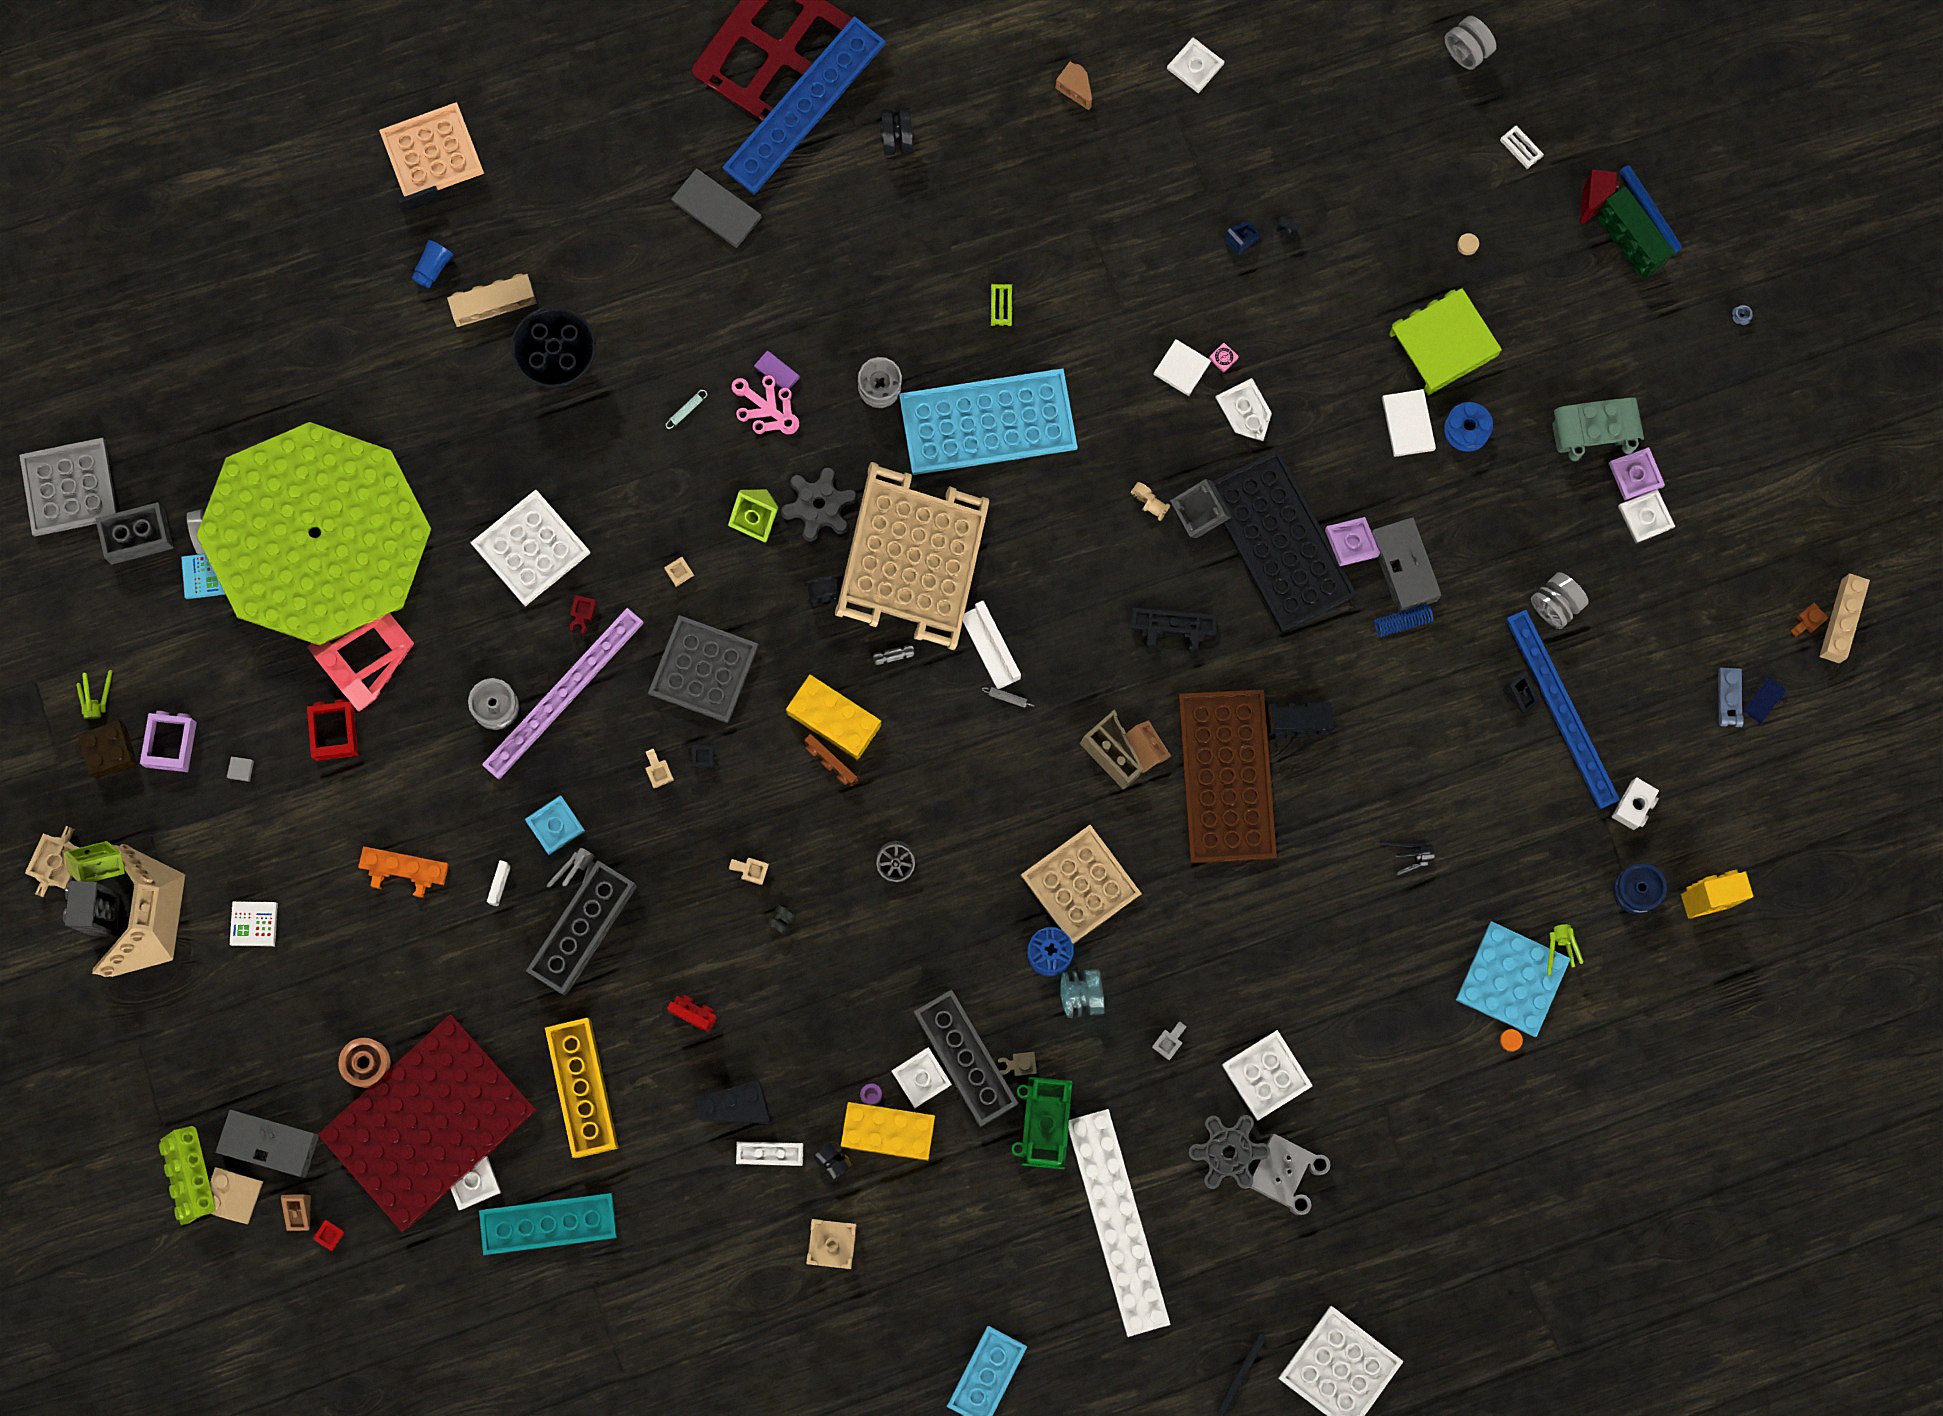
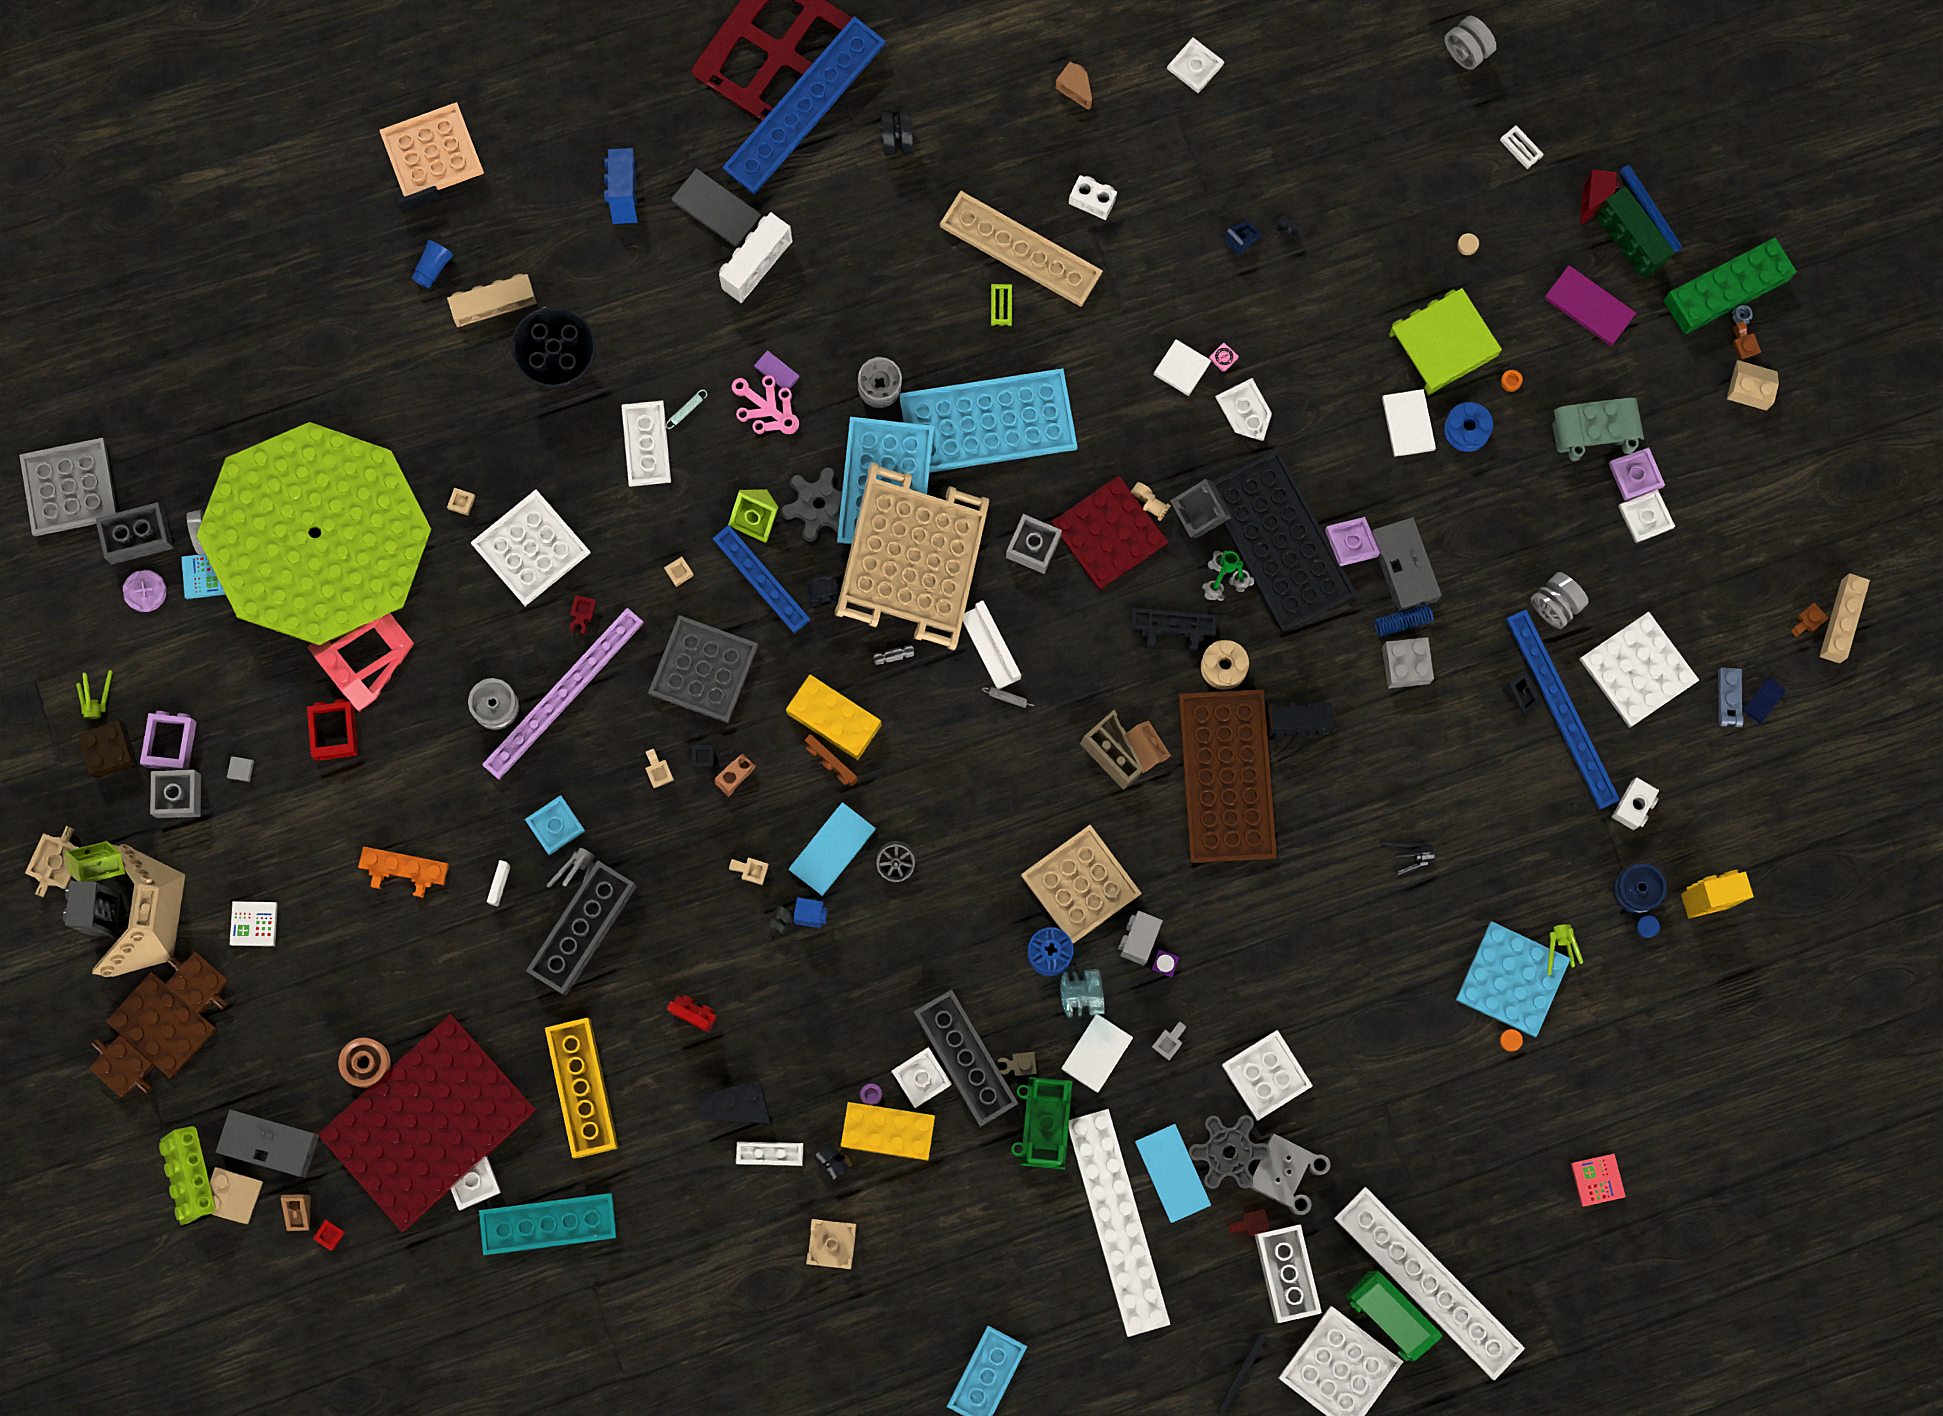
none -> reddish brown piece [89,952,229,1098]
none -> lavender tile [123,570,167,612]
none -> light grey brick [150,770,201,818]
none -> tan plate [447,488,475,516]
none -> blue wedge [604,148,637,224]
none -> white tile [622,401,671,487]
none -> blue plate [713,525,810,634]
none -> nougat leg [715,754,755,797]
none -> white brick [719,212,792,303]
none -> medium azure tile [789,802,876,896]
none -> blue brick [793,897,828,929]
none -> medium azure plate [837,417,934,544]
none -> tan plate [940,191,1103,307]
none -> light grey brick [1006,514,1062,574]
none -> dark red plate [1051,476,1168,591]
none -> white tile [1061,1014,1133,1093]
none -> white brick [1069,175,1117,220]
none -> light grey brick [1118,911,1163,965]
none -> medium azure tile [1135,1124,1211,1223]
none -> tile [1151,950,1179,978]
none -> tan wheel [1201,640,1249,690]
none -> plant [1202,551,1254,601]
none -> clear red plate [1228,1209,1270,1236]
none -> white brick [1255,1225,1322,1323]
none -> white plate [1334,1187,1525,1380]
none -> green windscreen [1344,1271,1442,1362]
none -> light grey brick [1382,637,1434,688]
none -> orange tile [1501,370,1523,392]
none -> magenta tile [1544,265,1636,346]
none -> coral tile [1571,1154,1625,1207]
none -> white plate [1579,612,1699,728]
none -> blue tile [1636,916,1660,938]
none -> green brick [1663,237,1797,335]
none -> tan slope [1727,360,1779,411]
none -> dark orange plate [1732,321,1761,361]

